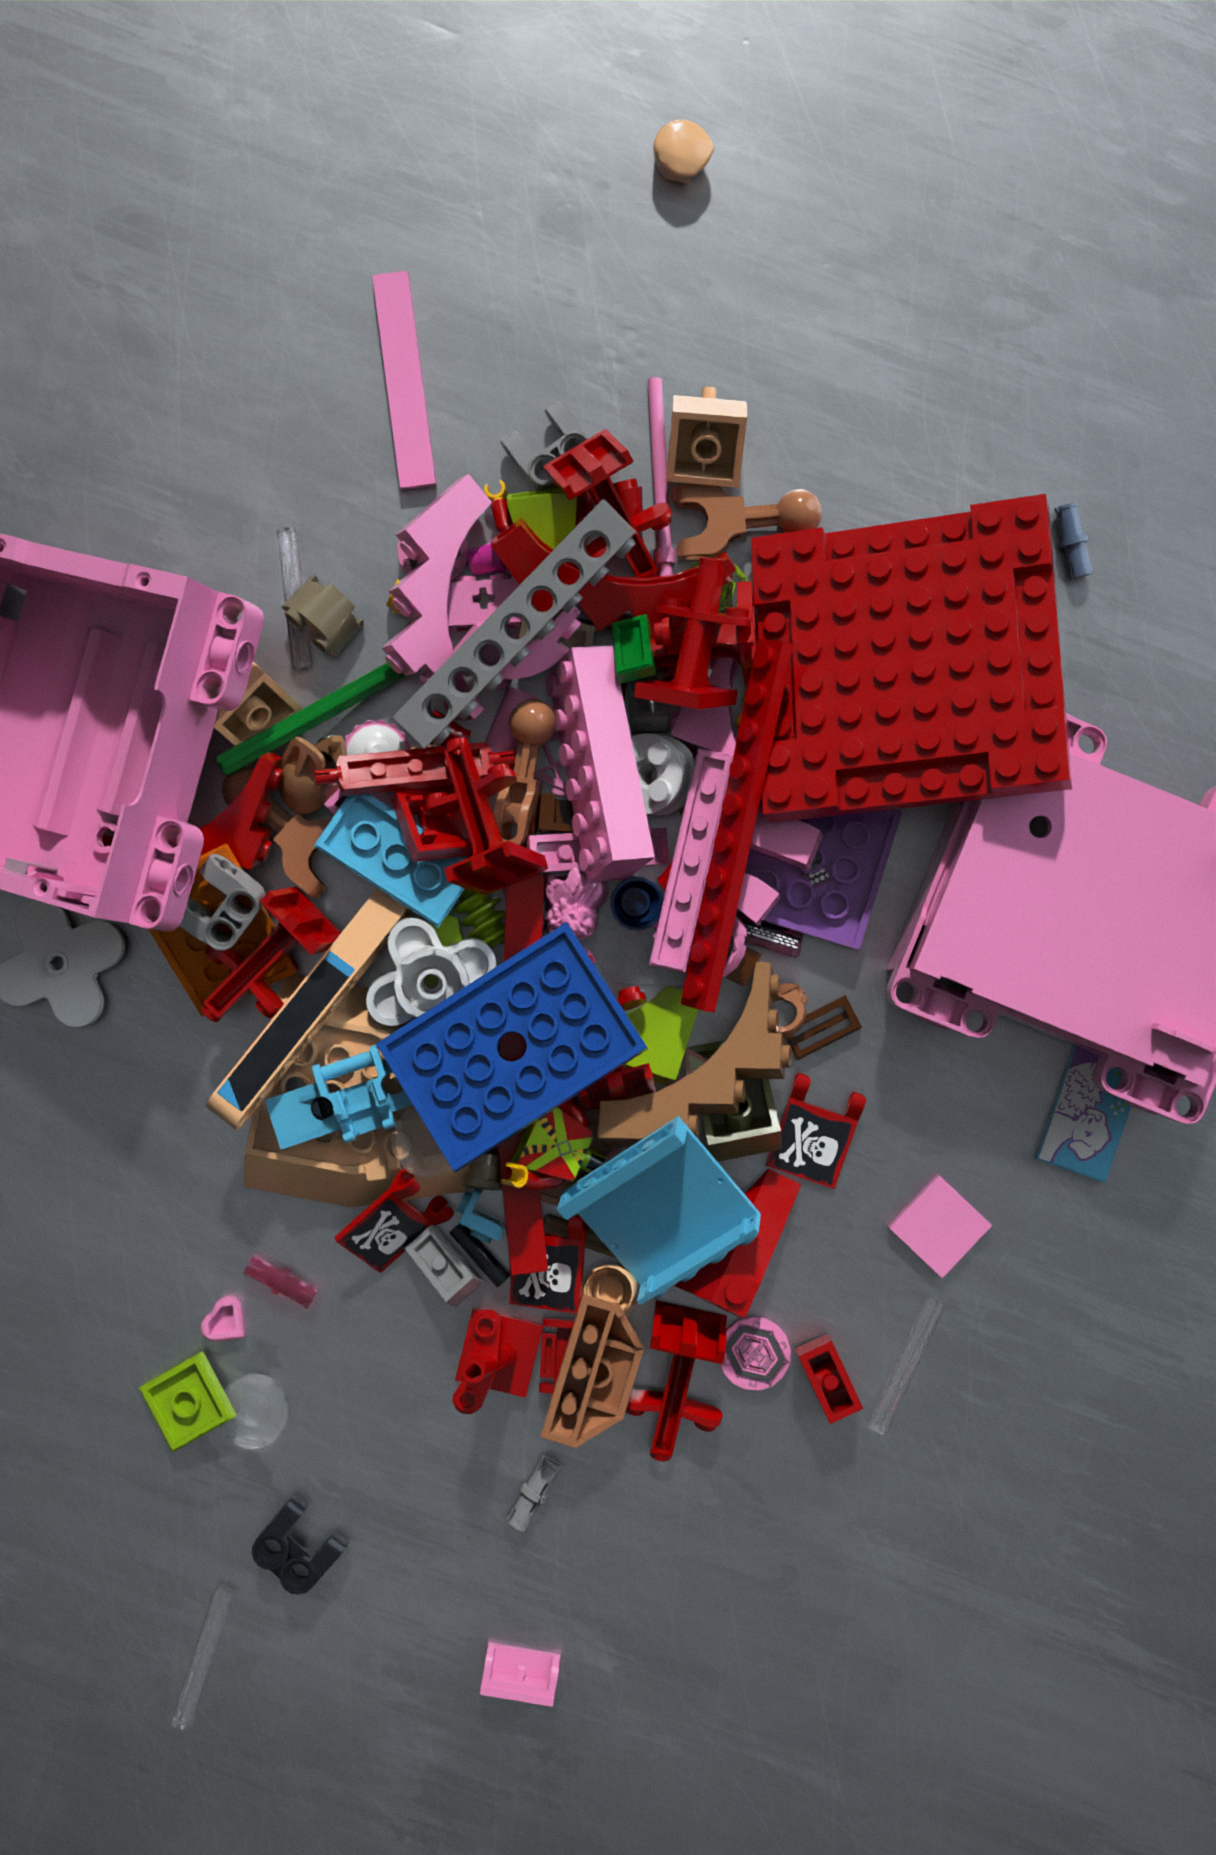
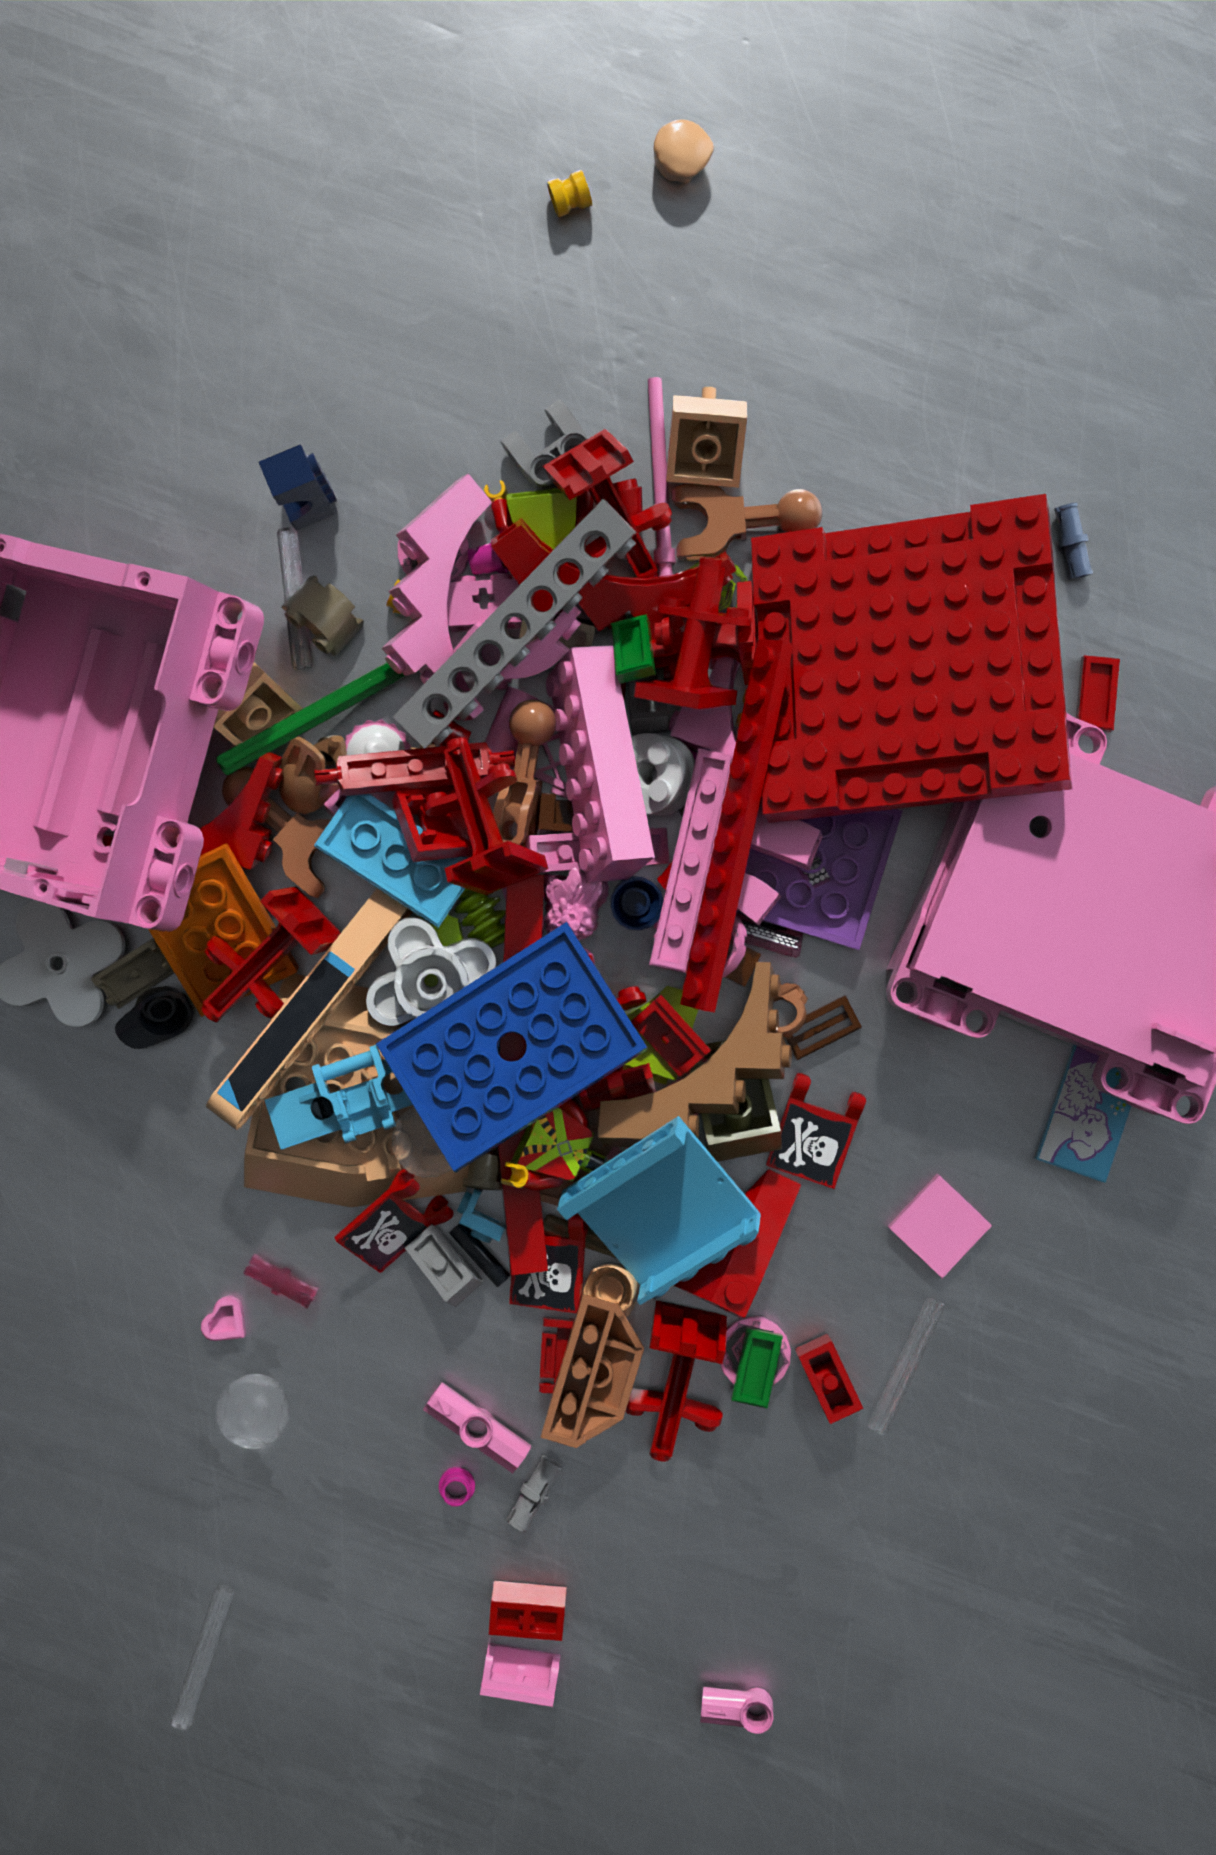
lime tile [139,1351,237,1453] -> none
light grey piece [180,853,265,951] -> none
black piece [252,1494,350,1595] -> none
bright pink tile [372,271,437,491] -> none
red piece [452,1307,543,1414] -> none
none -> dark tan hinge [90,938,174,1009]
none -> black piece [115,986,193,1049]
none -> dark blue arch [258,444,337,531]
none -> bright pink piece [423,1382,531,1474]
none -> dark pink piece [439,1467,475,1507]
none -> red hinge [488,1581,567,1641]
none -> yellow wheel [547,170,592,217]
none -> red hinge [631,995,711,1077]
none -> bright pink piece [700,1687,774,1734]
none -> green tile [731,1327,783,1409]
none -> red tile [1076,655,1120,732]

